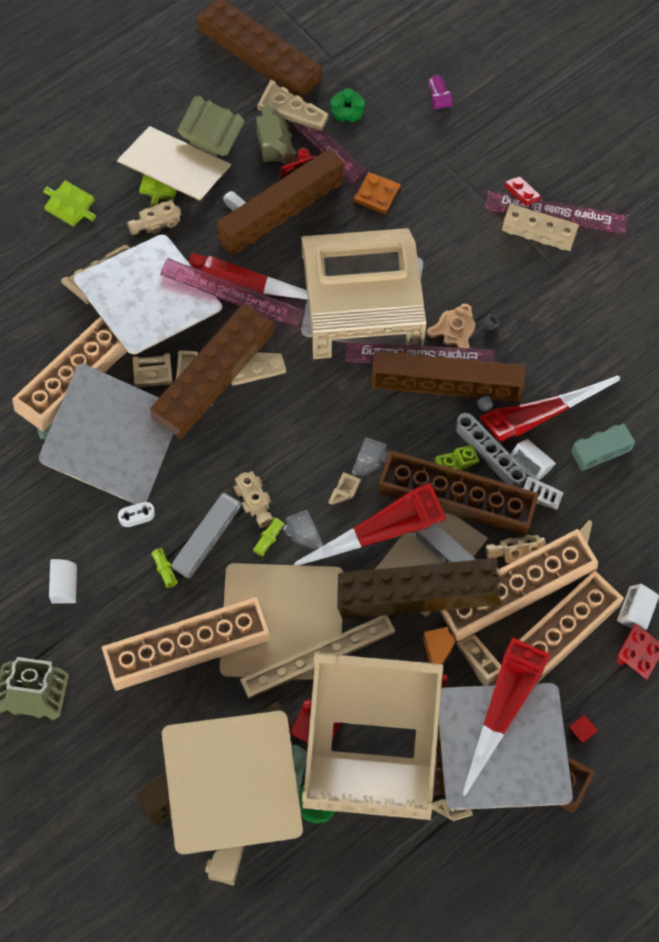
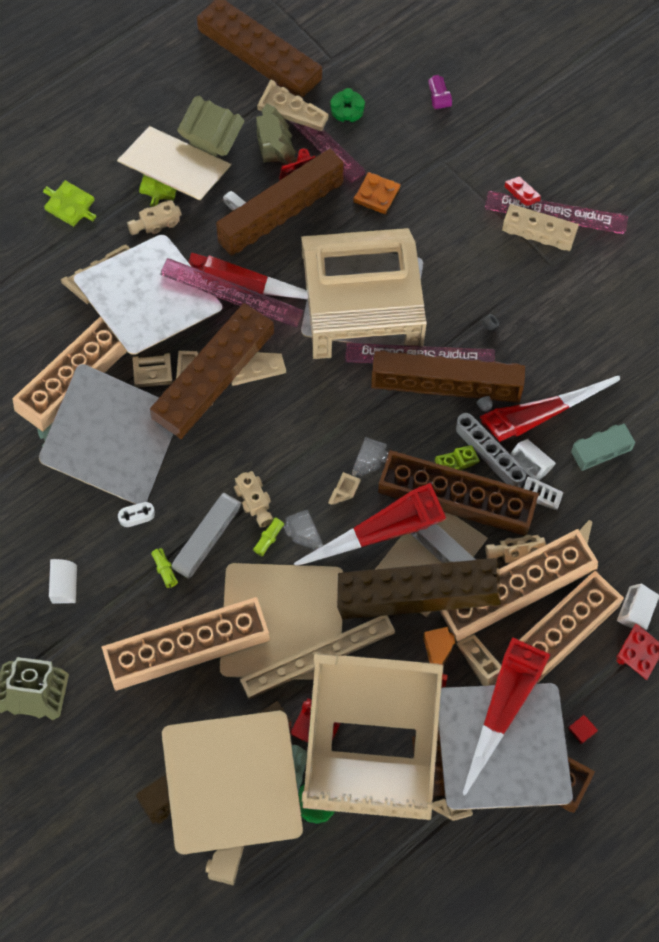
light nougat tile [426,304,475,353] -> none

